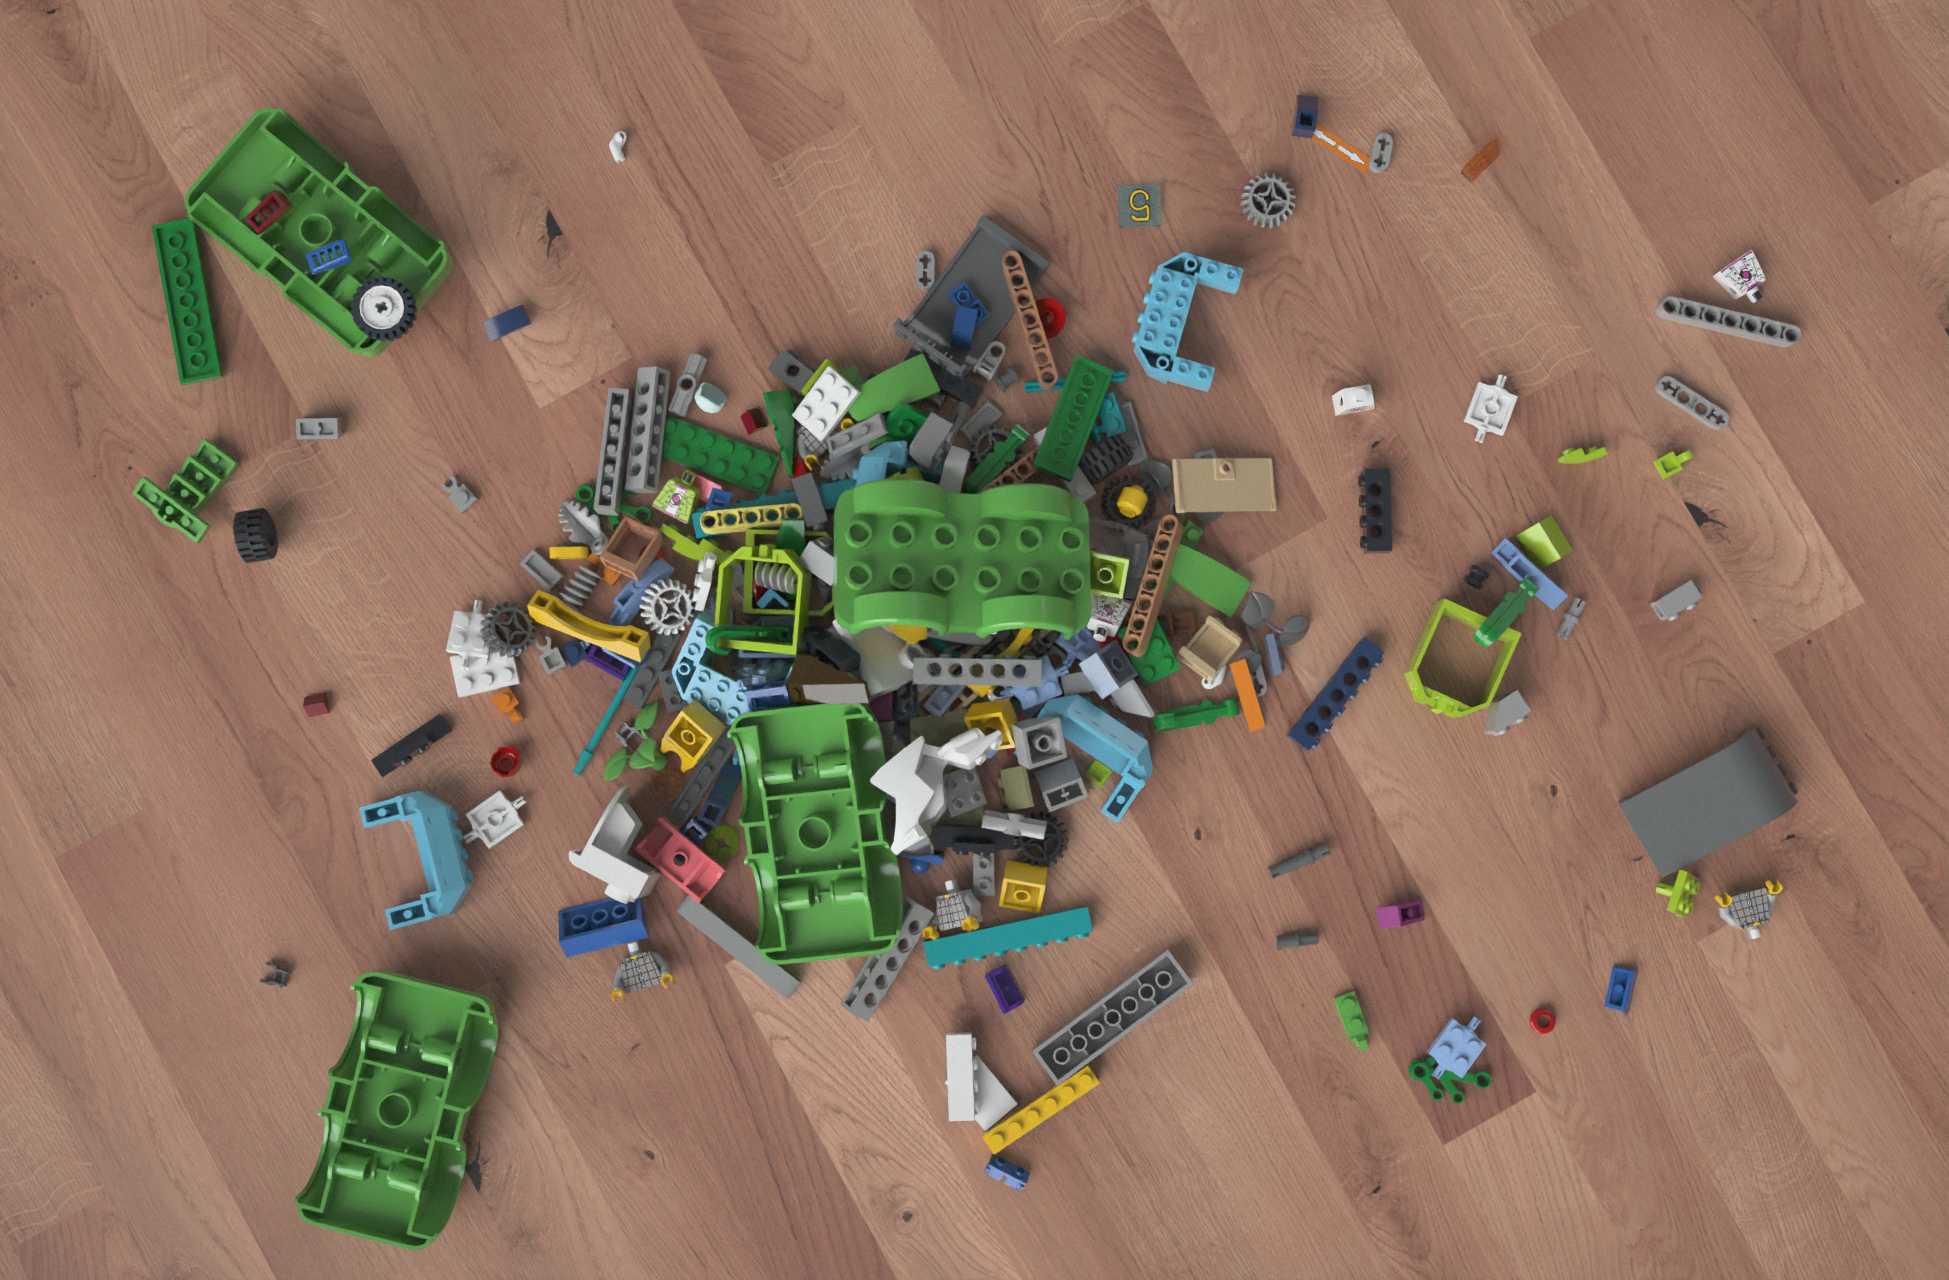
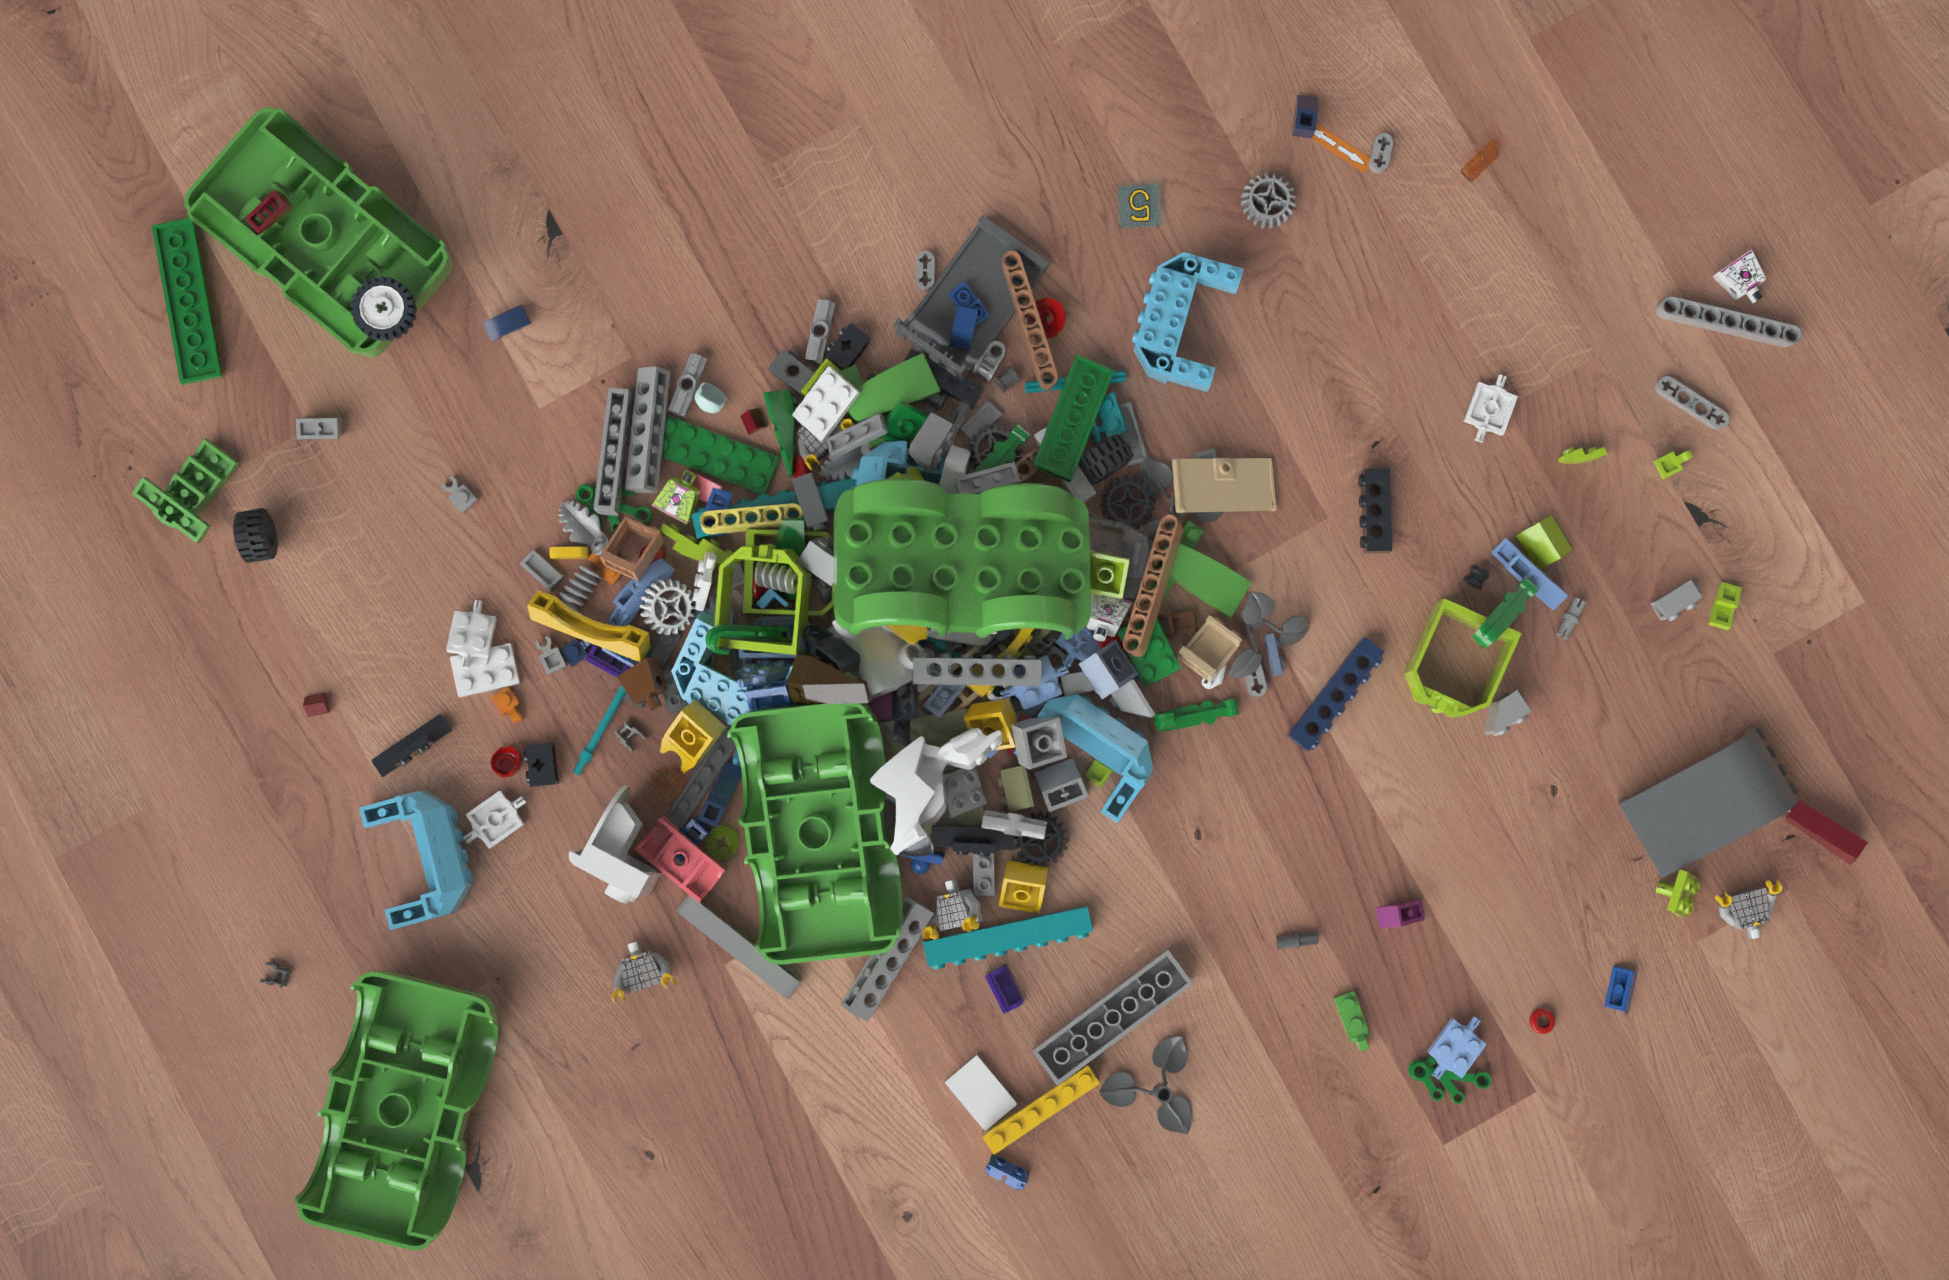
blue slope [306,239,353,275] -> none
dark grey gear [480,602,537,658] -> none
blue slope [558,898,648,958] -> none
bright green plant [604,700,668,780] -> none
white arm [609,131,627,163] -> none
white brick [946,1032,979,1121] -> none
yellow head [1117,485,1148,517] -> none
orange sticker [1230,659,1266,732] -> none
dark grey pin [1268,842,1331,879] -> none
white torso [1332,384,1375,416] -> none
none -> black brick [523,742,559,787]
none -> reddish brown torso [617,657,667,711]
none -> light grey piece [805,299,836,364]
none -> black brick [826,323,871,370]
none -> light grey plate [954,462,1021,494]
none -> dark grey plant [1099,1036,1191,1134]
none -> lime slope [1708,582,1742,630]
none -> dark red slope [1785,800,1868,865]

